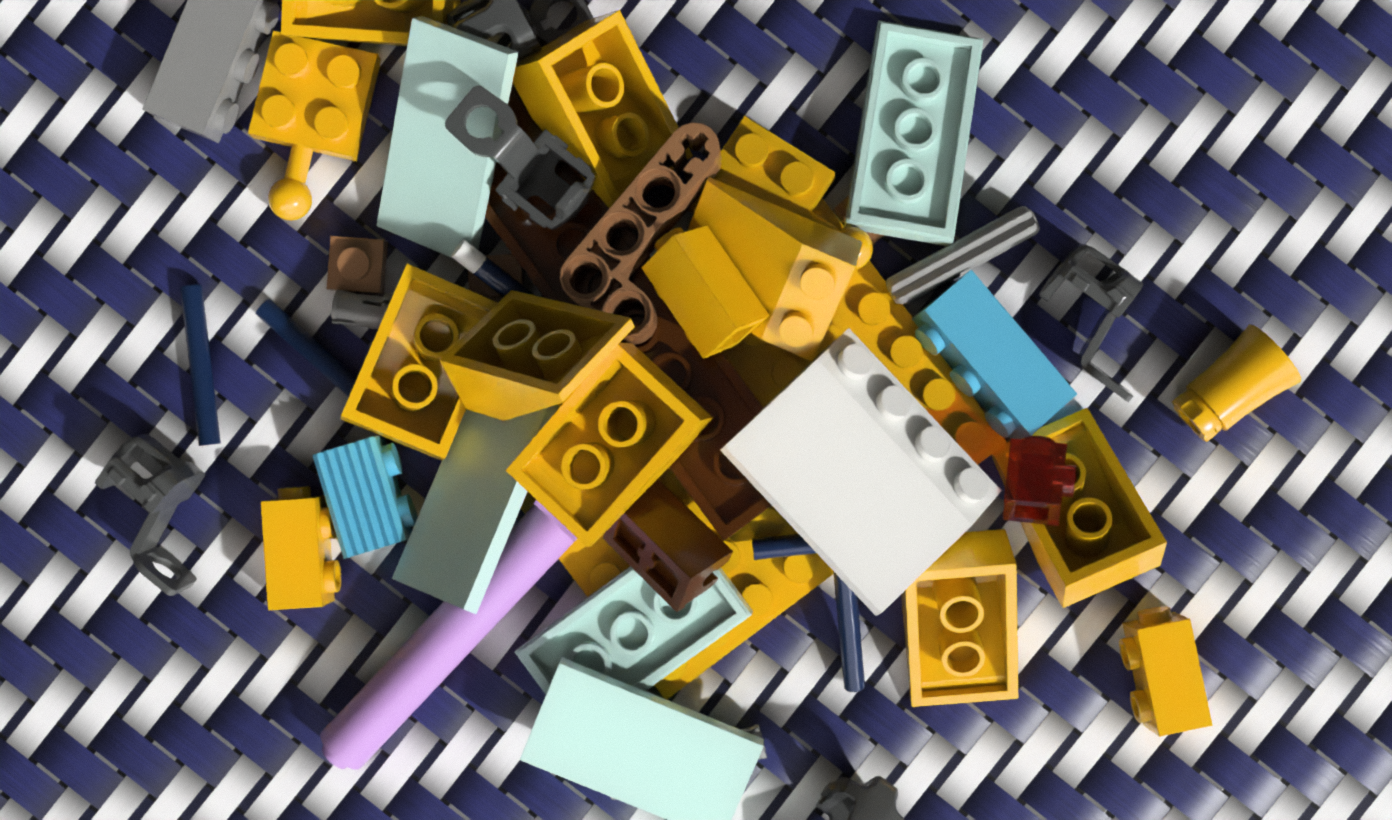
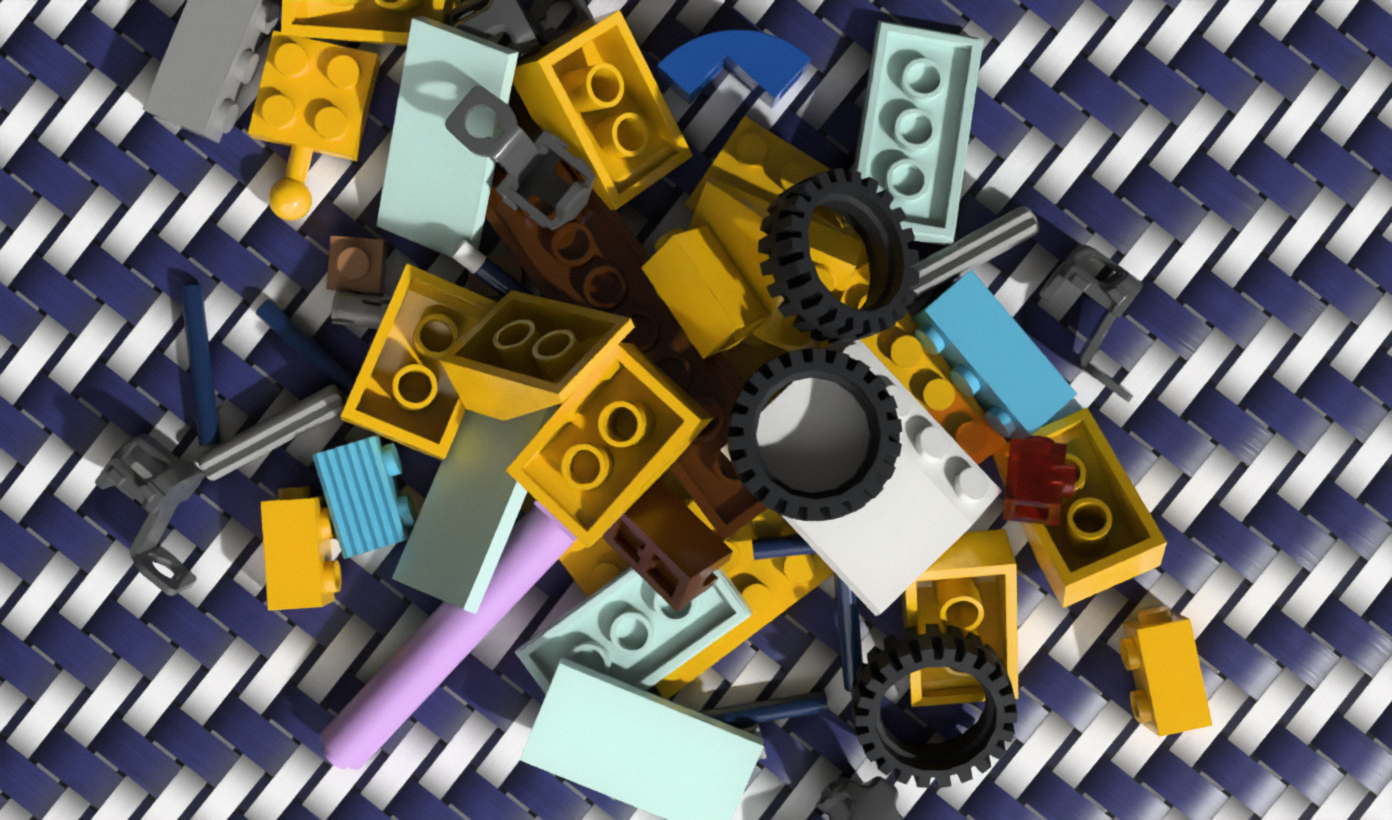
medium nougat beam [560,122,722,345] -> none
yellow plant [1172,324,1301,442] -> none
none -> light grey axle [197,385,346,481]
none -> blue brick [657,30,811,109]
none -> dark blue bar [696,690,828,727]
none -> black tyre [727,348,902,521]
none -> black tyre [758,168,920,344]
none -> black tyre [851,624,1018,788]

